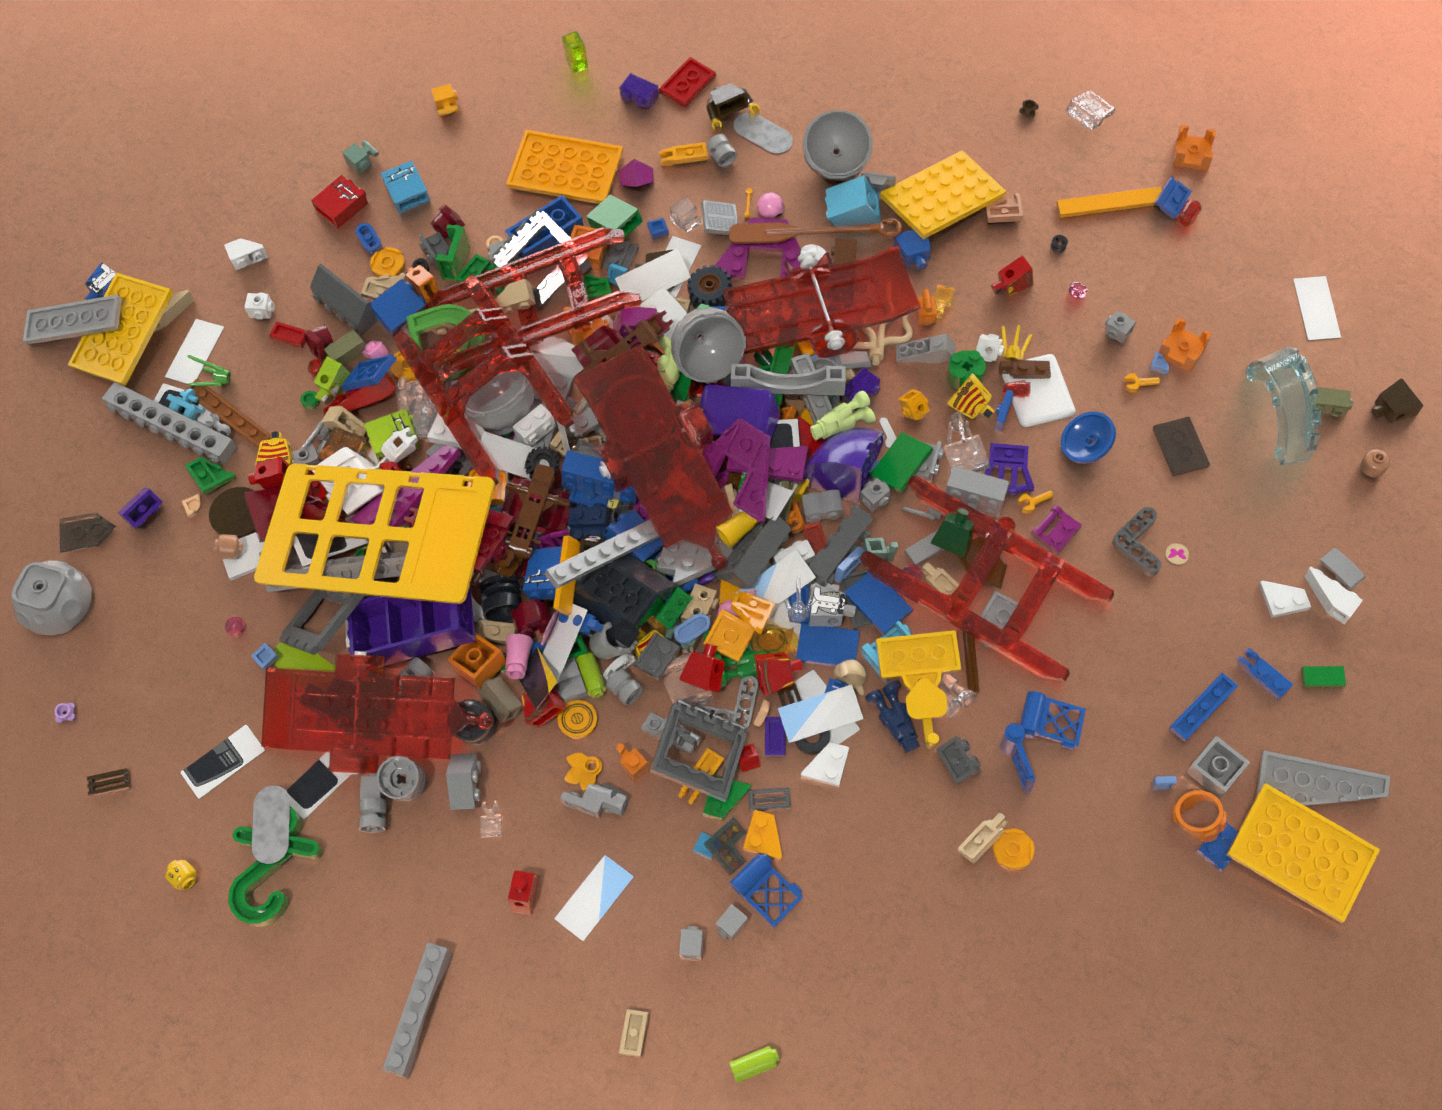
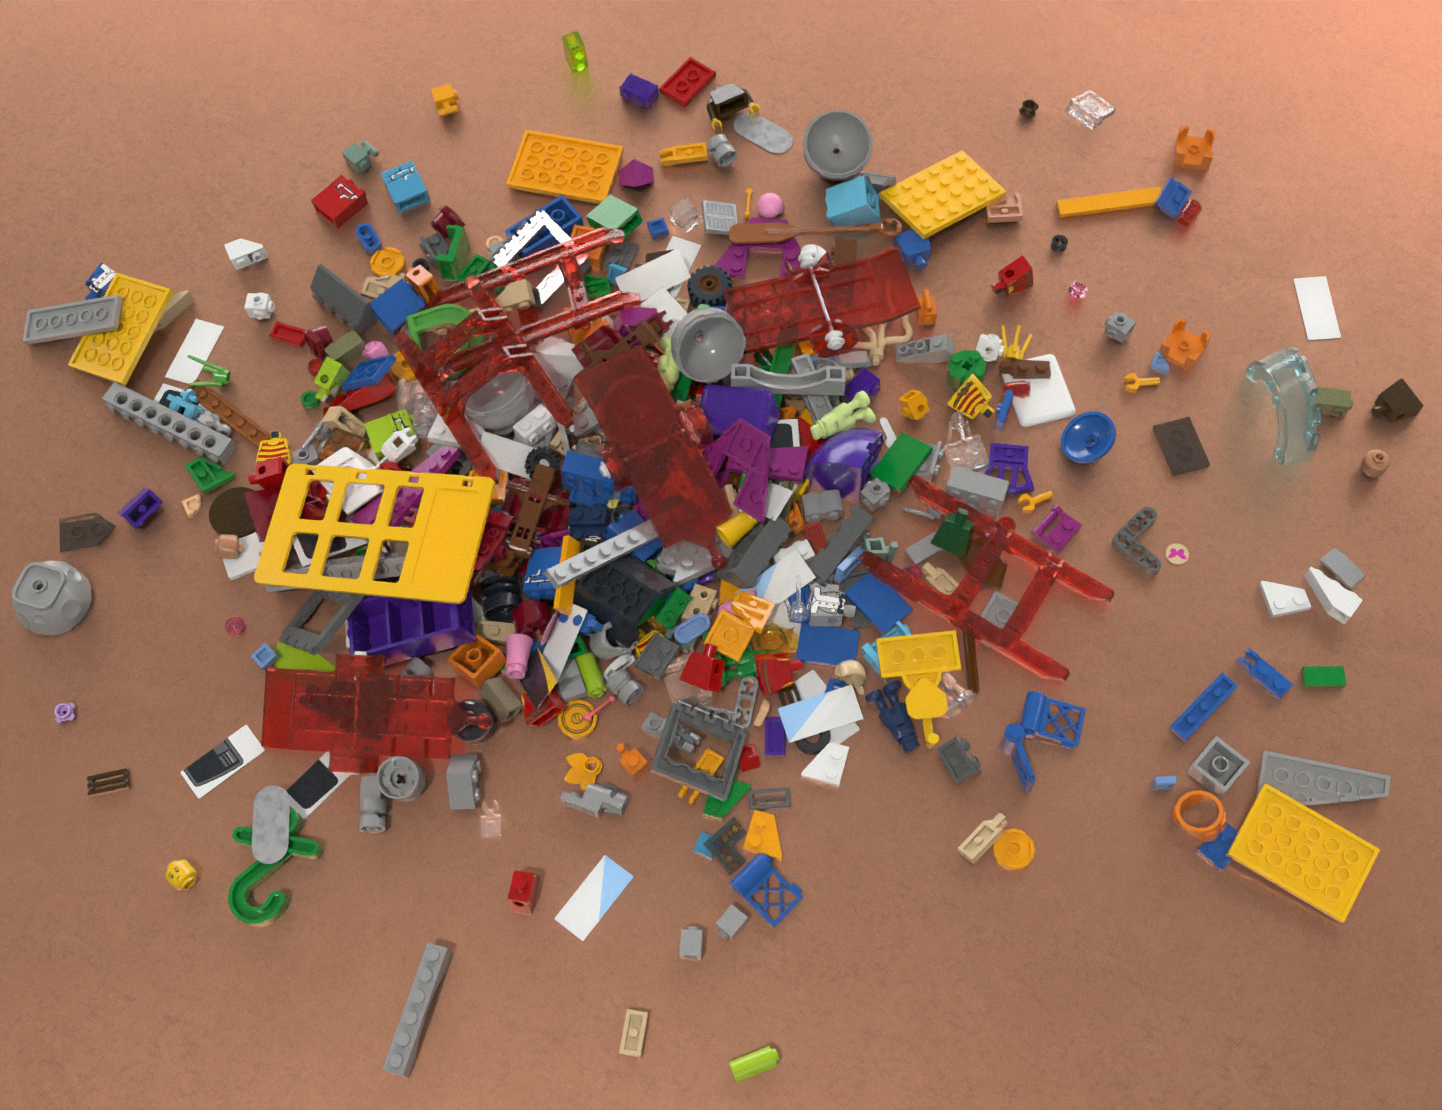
clear yellow plate [934,285,955,318] -> none
none -> coral hinge [583,695,616,722]

